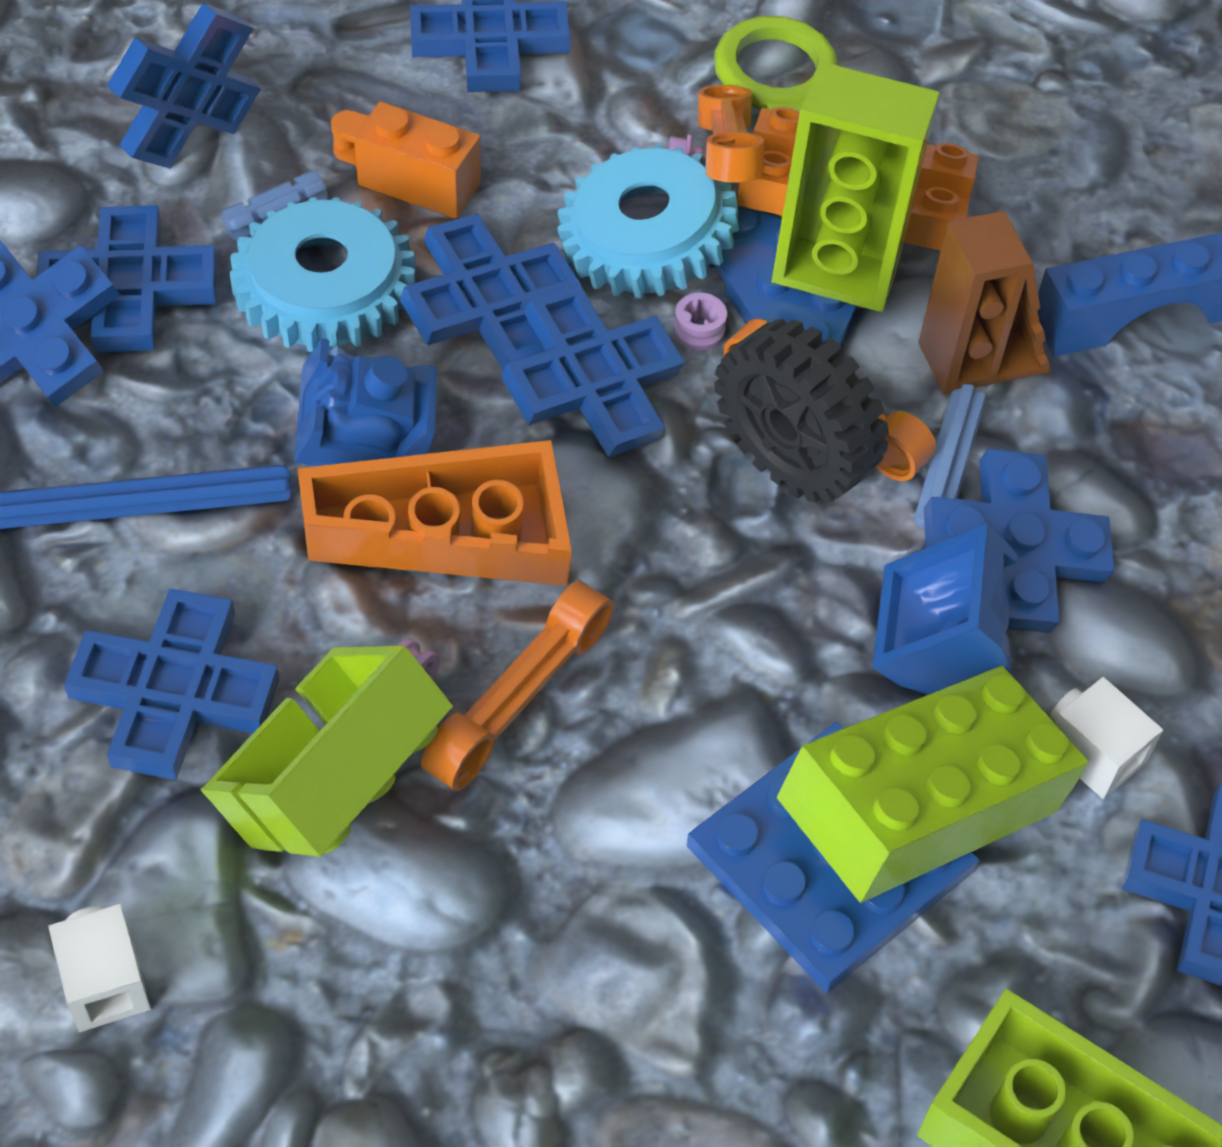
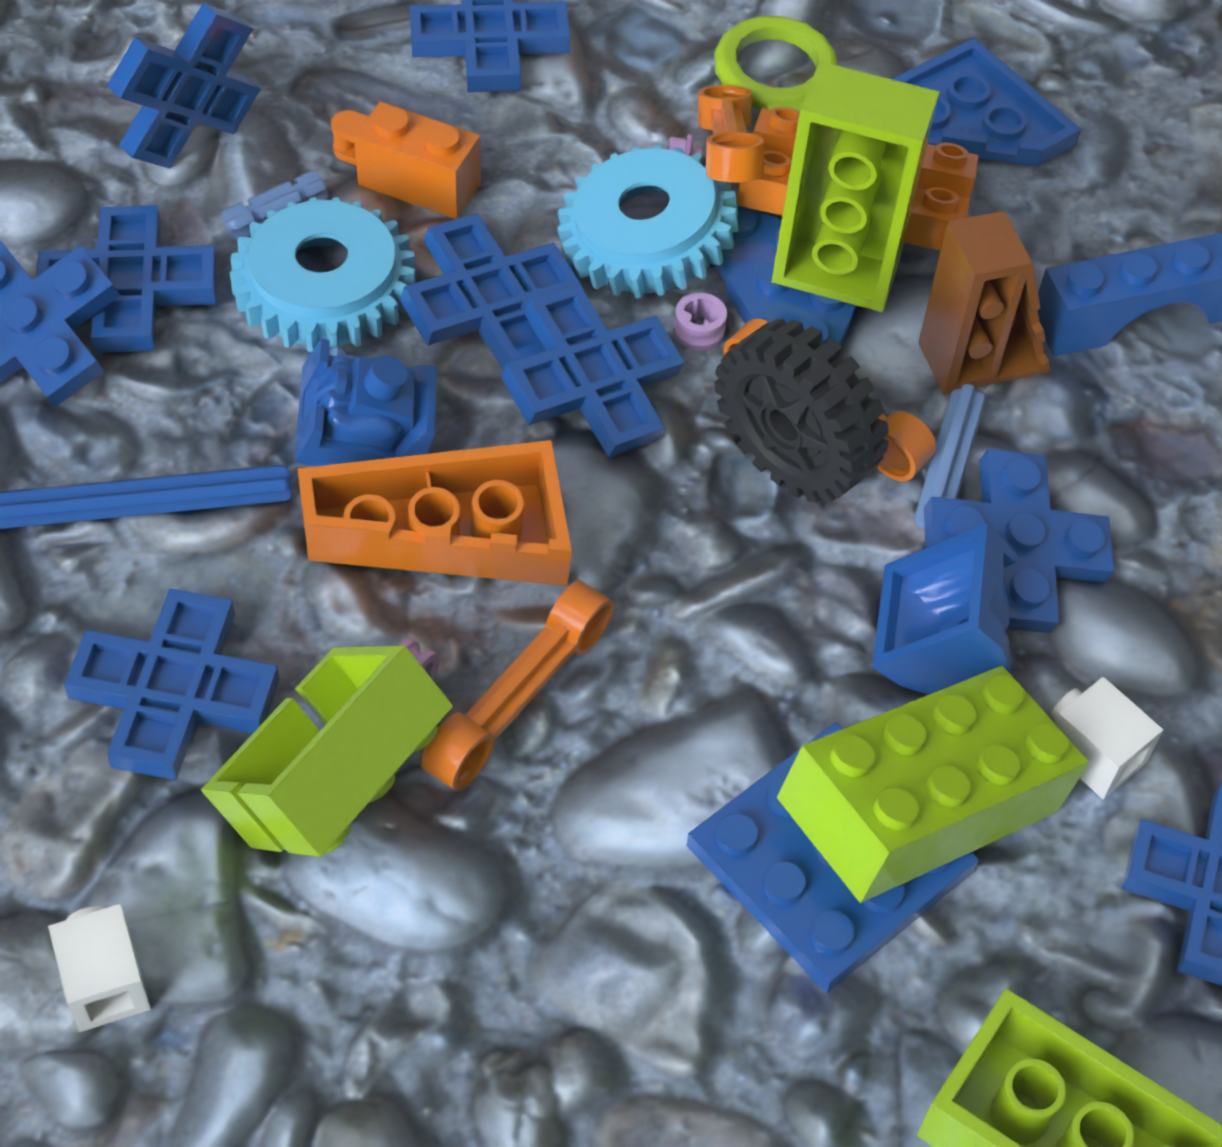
none -> blue plate [892,38,1081,166]

